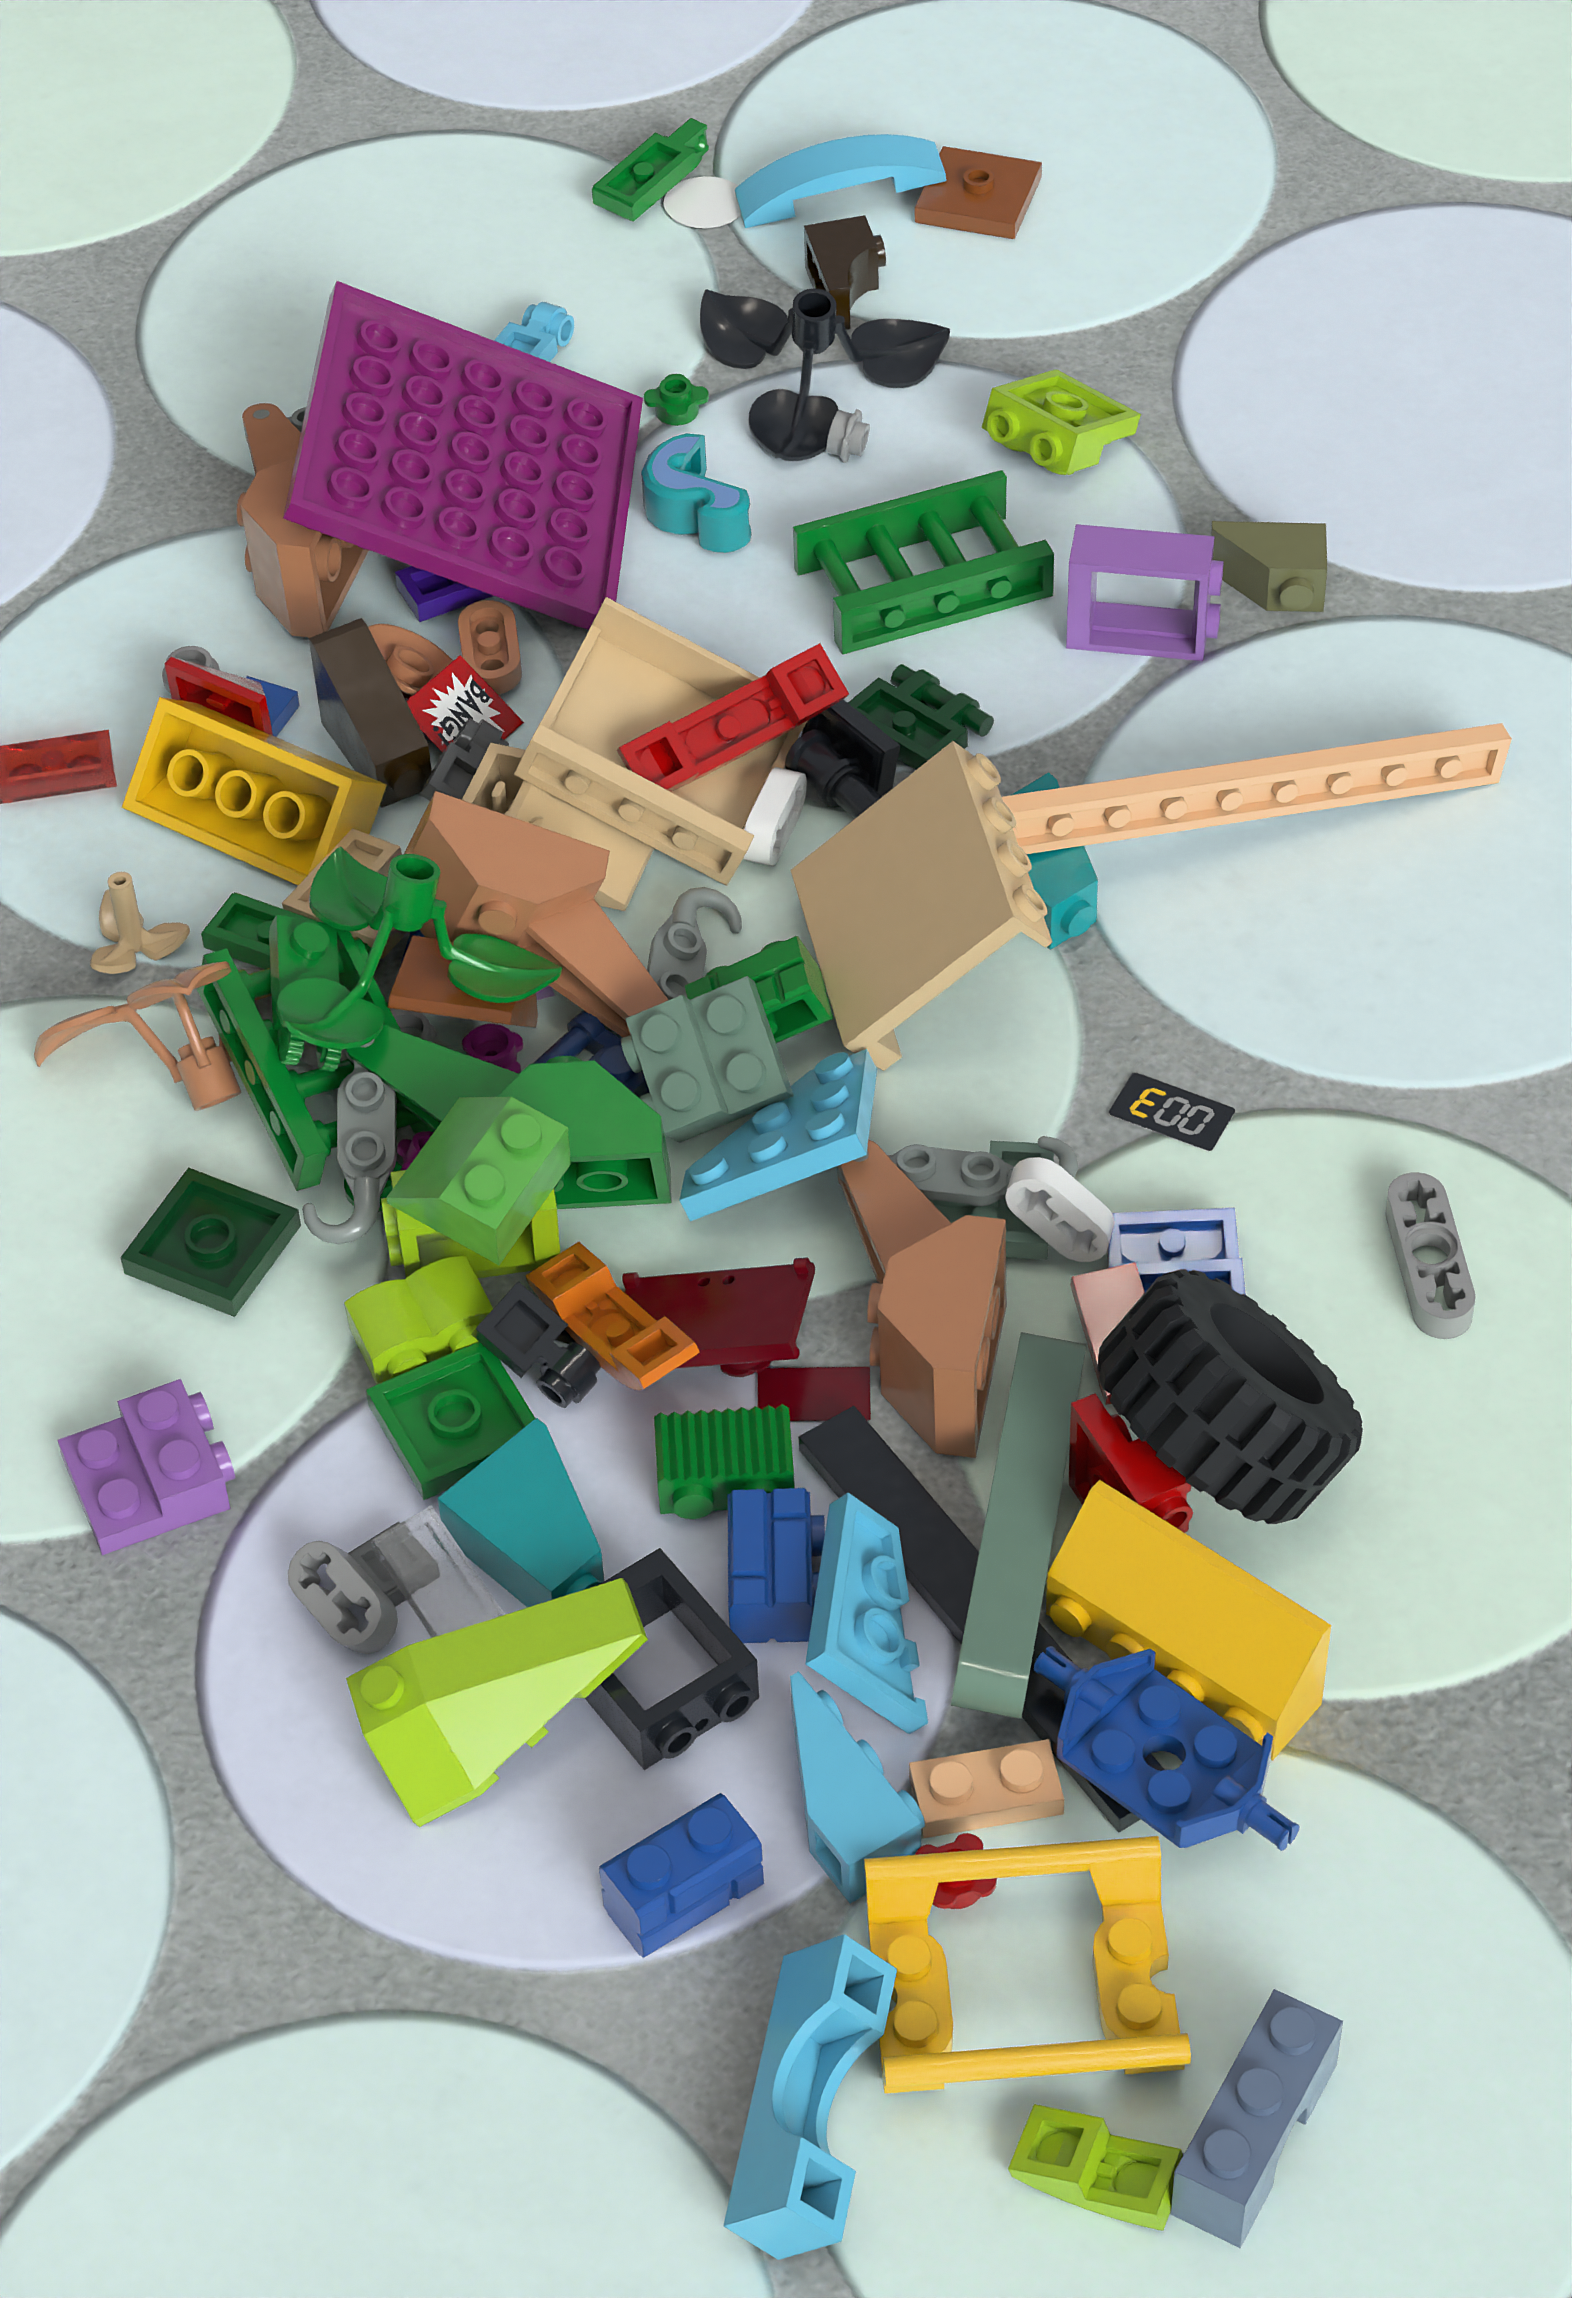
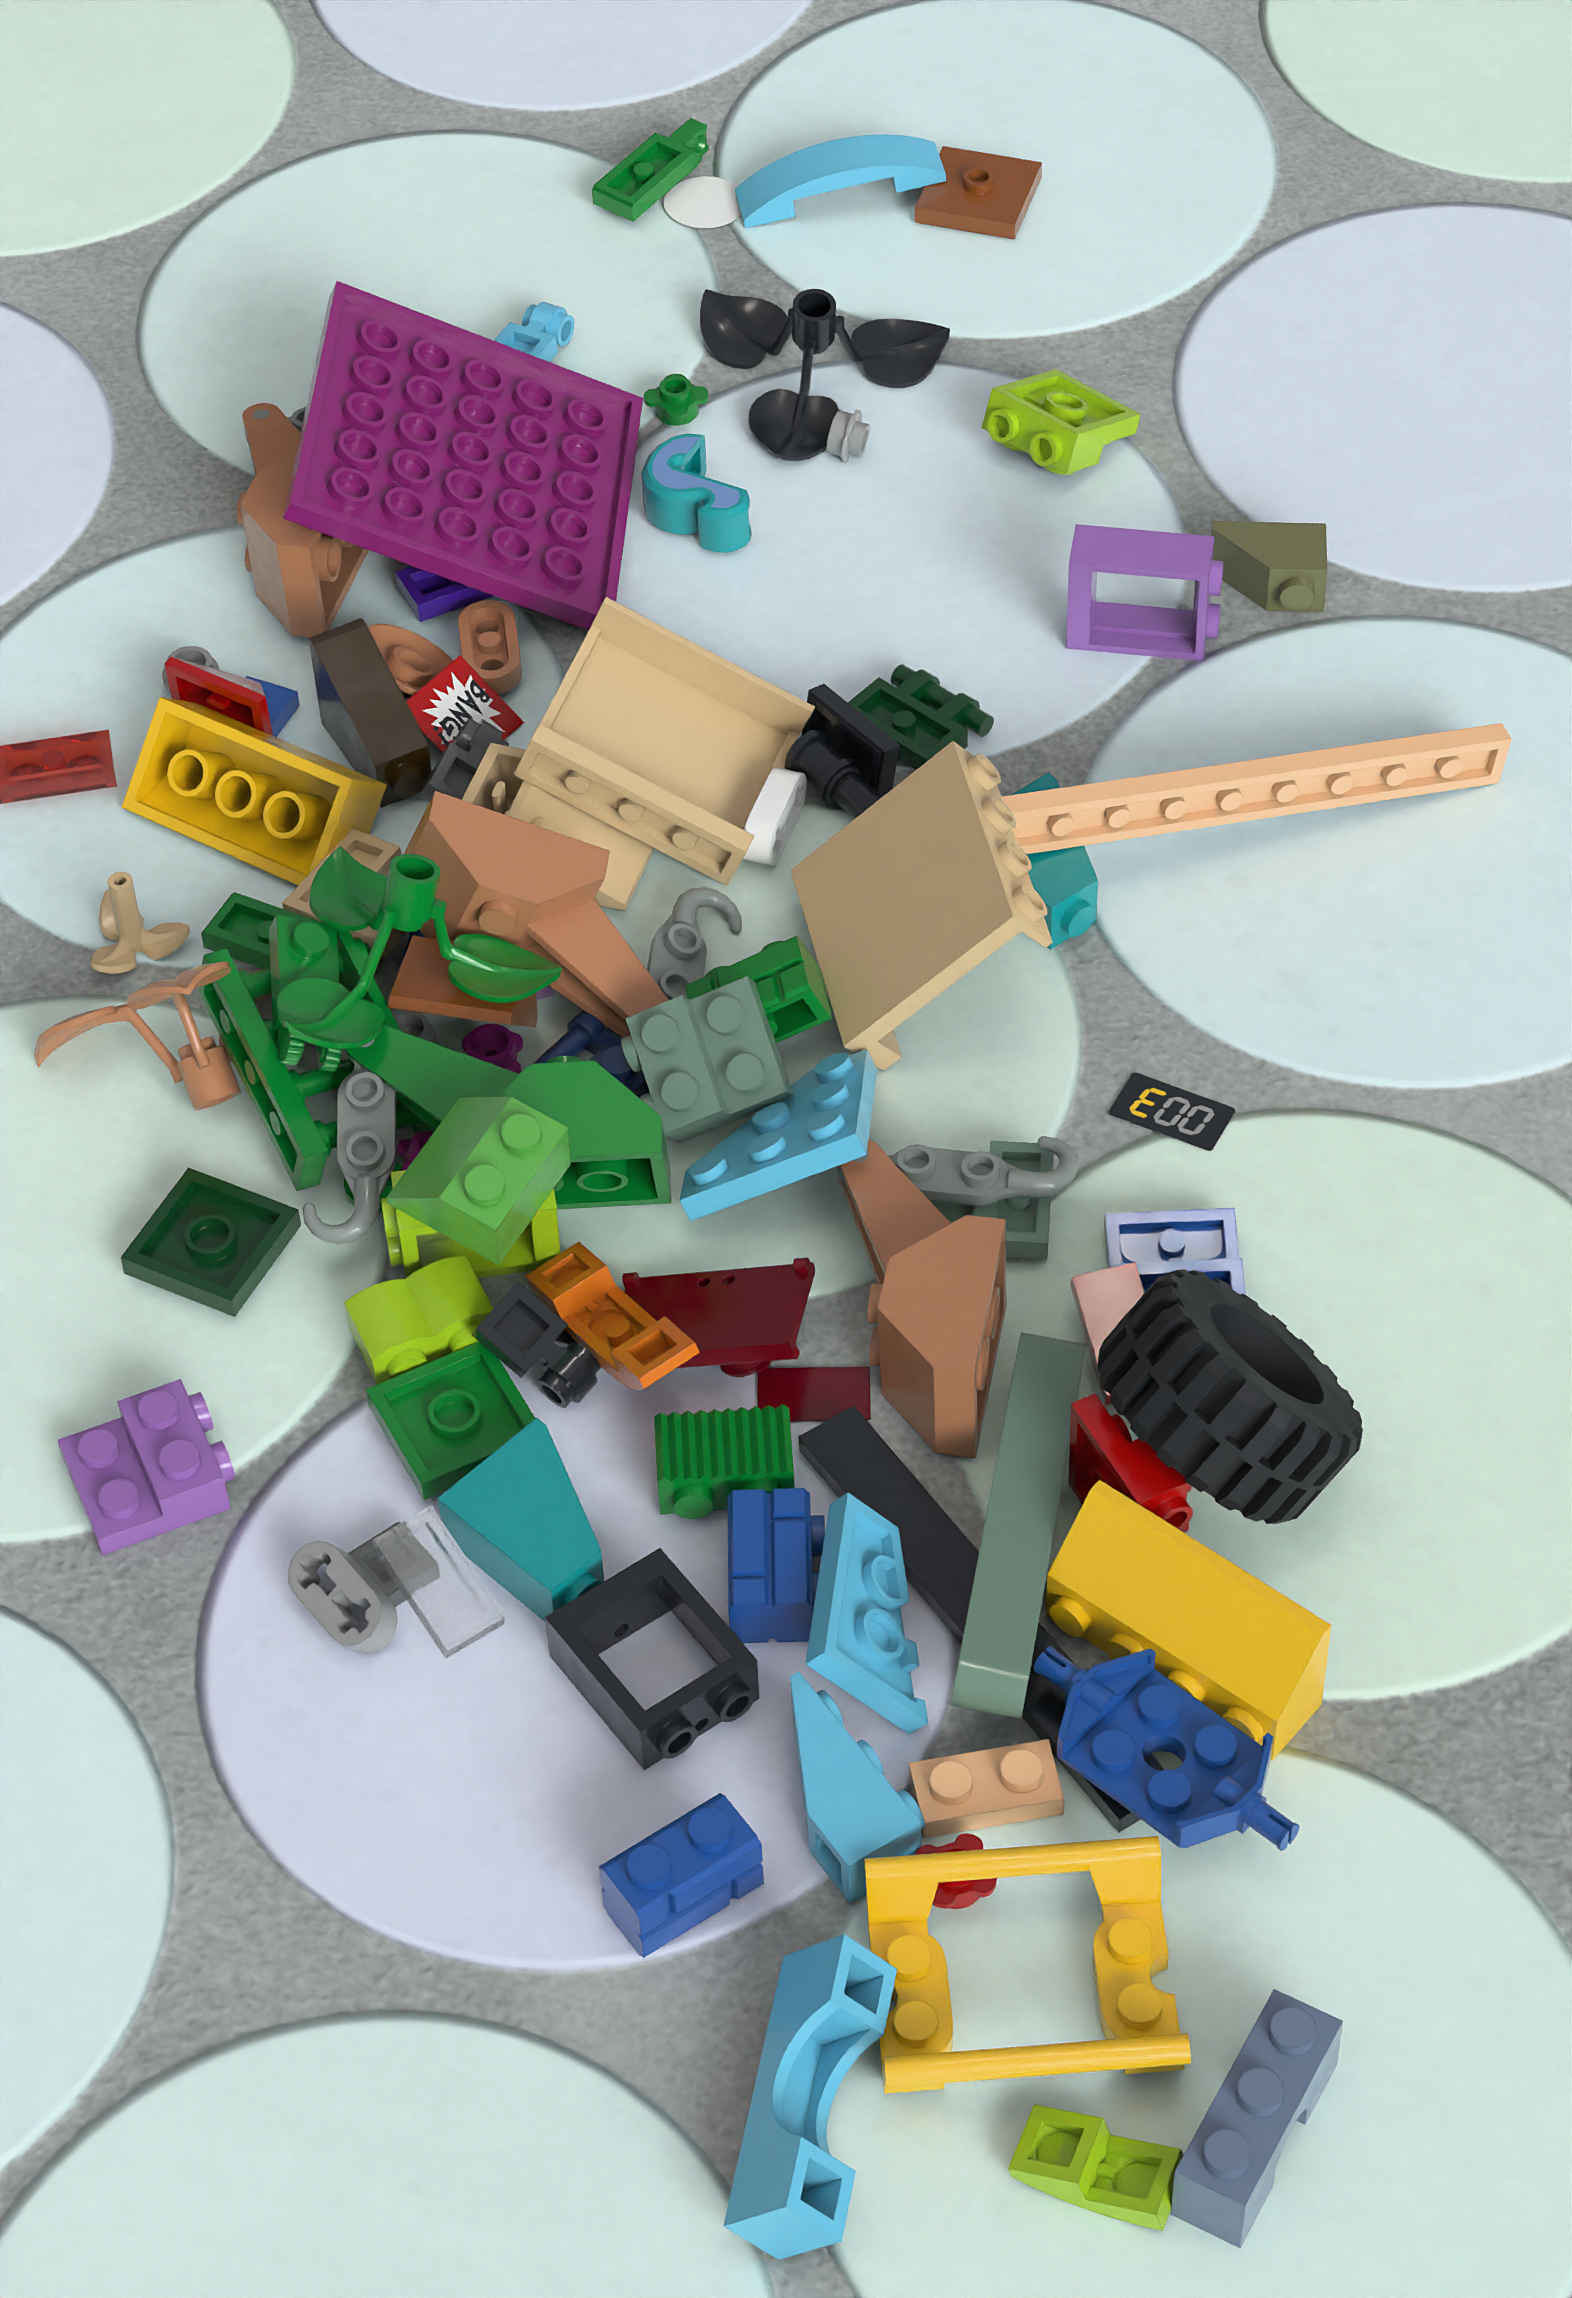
lime wedge [346,1578,648,1827] -> none
red slope [617,643,849,792] -> none
green fence [793,470,1054,655] -> none
dark brown arch [804,215,886,330] -> none
white beam [1005,1157,1115,1262] -> none
light grey beam [1385,1172,1476,1339] -> none

